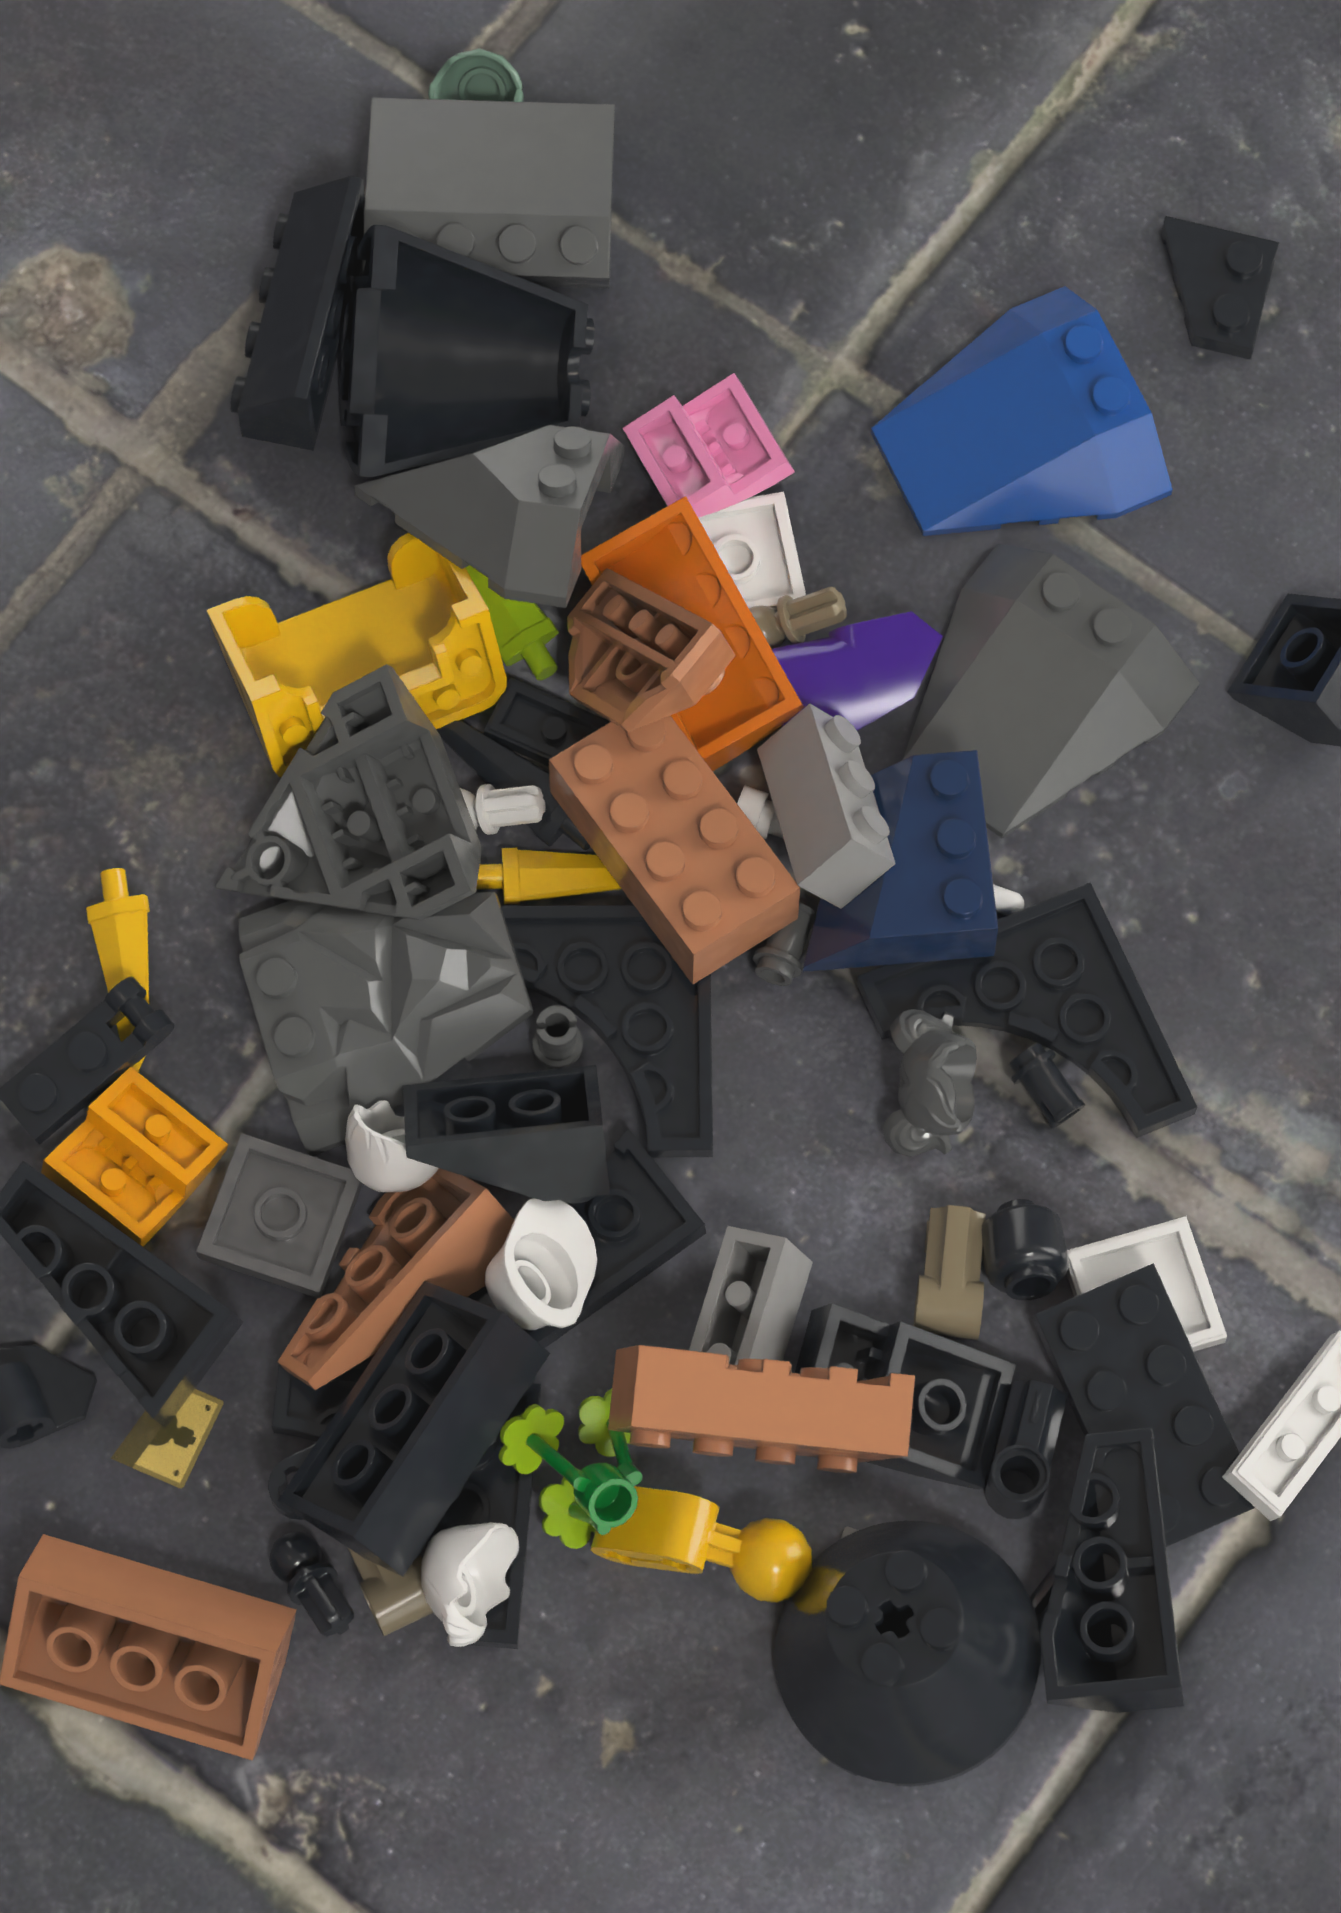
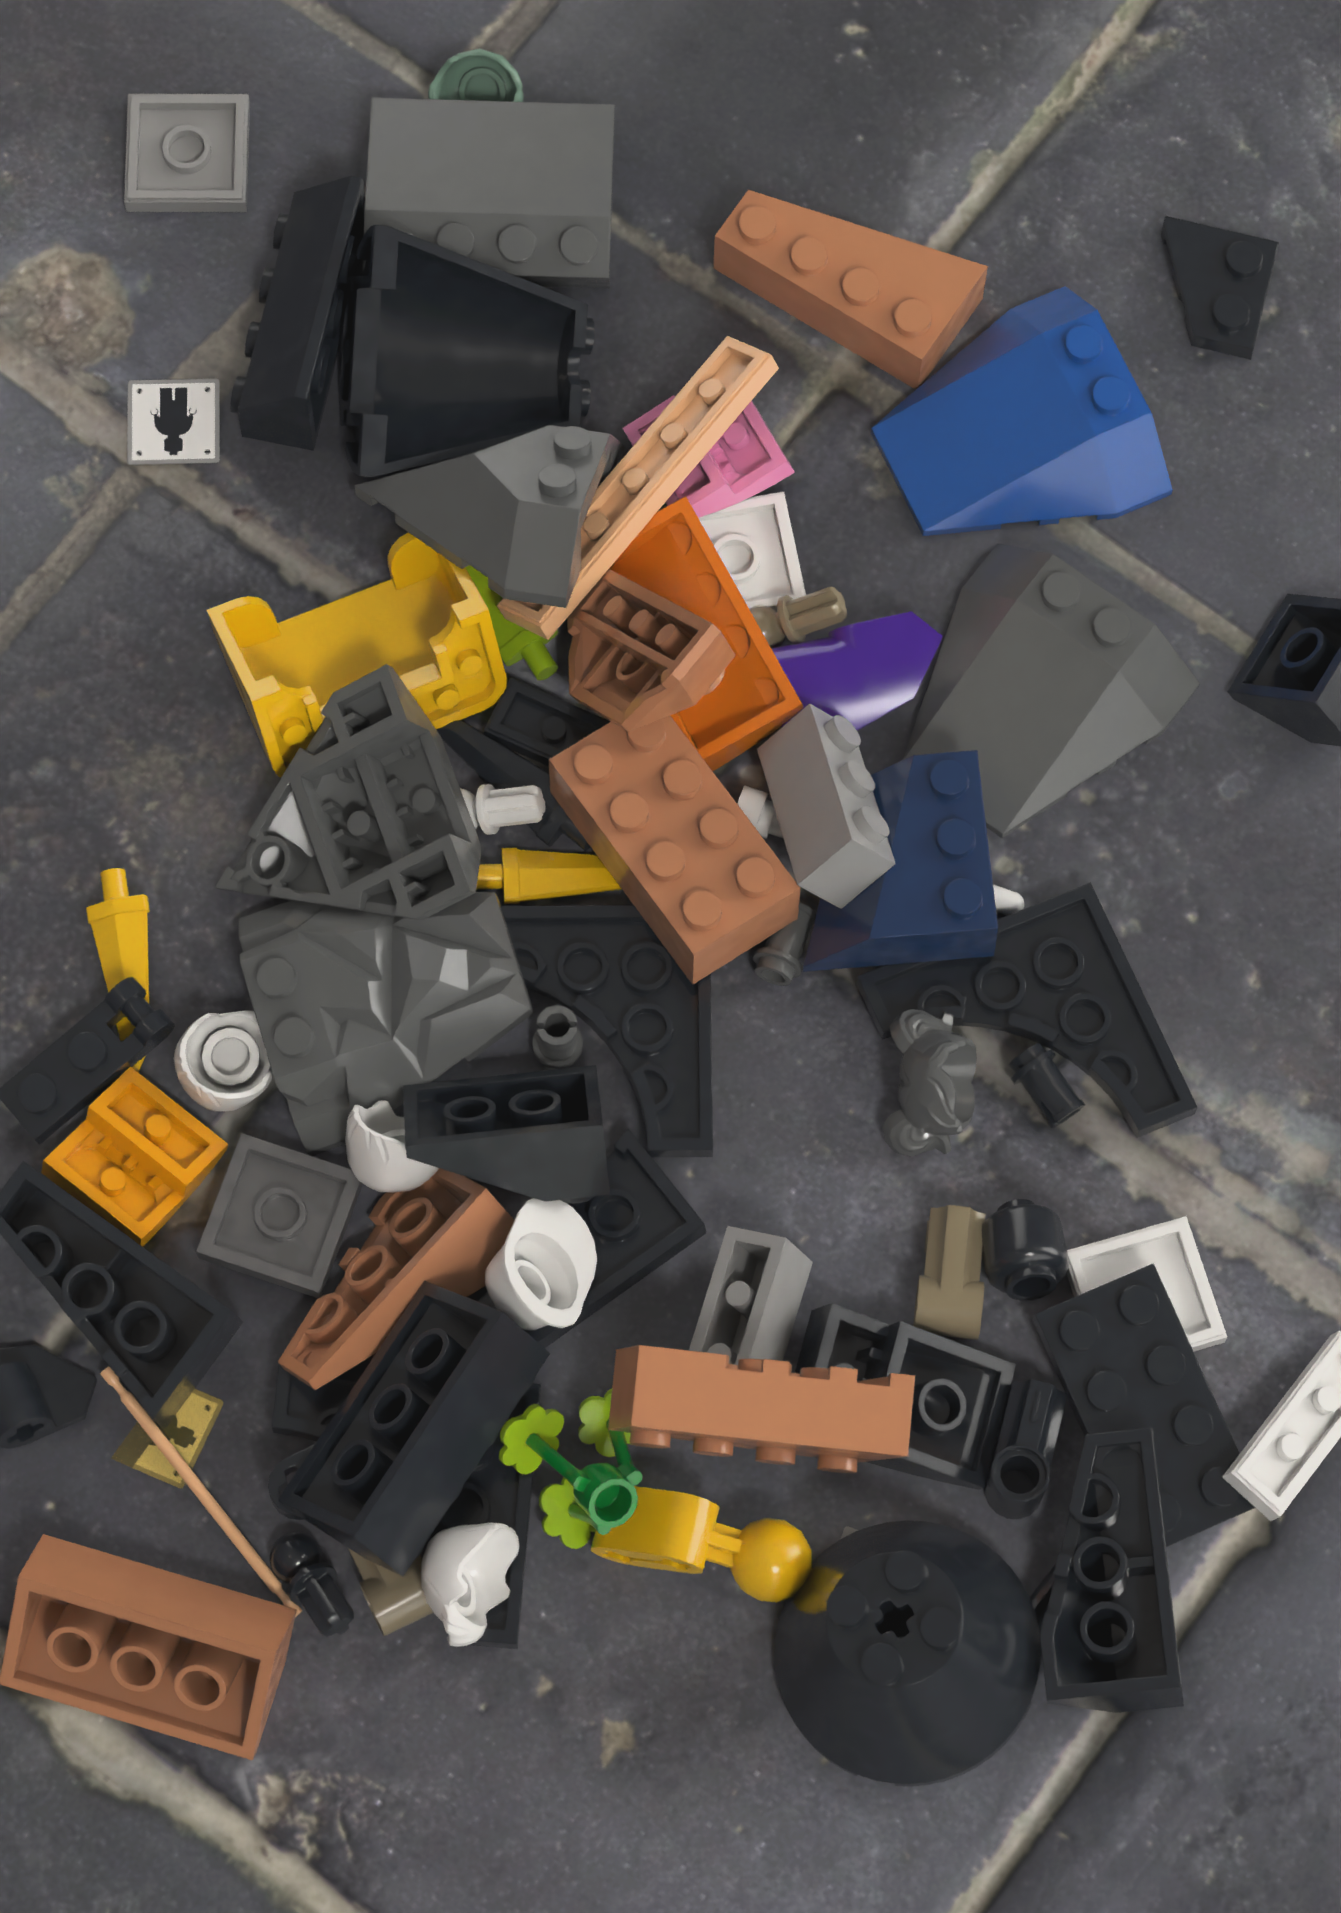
none -> light nougat piece [100,1366,303,1617]
none -> light grey tile [124,94,250,212]
none -> sticker [127,378,220,465]
none -> white hair [173,1010,273,1112]
none -> light nougat tile [497,336,779,640]
none -> nougat wedge [713,190,988,390]

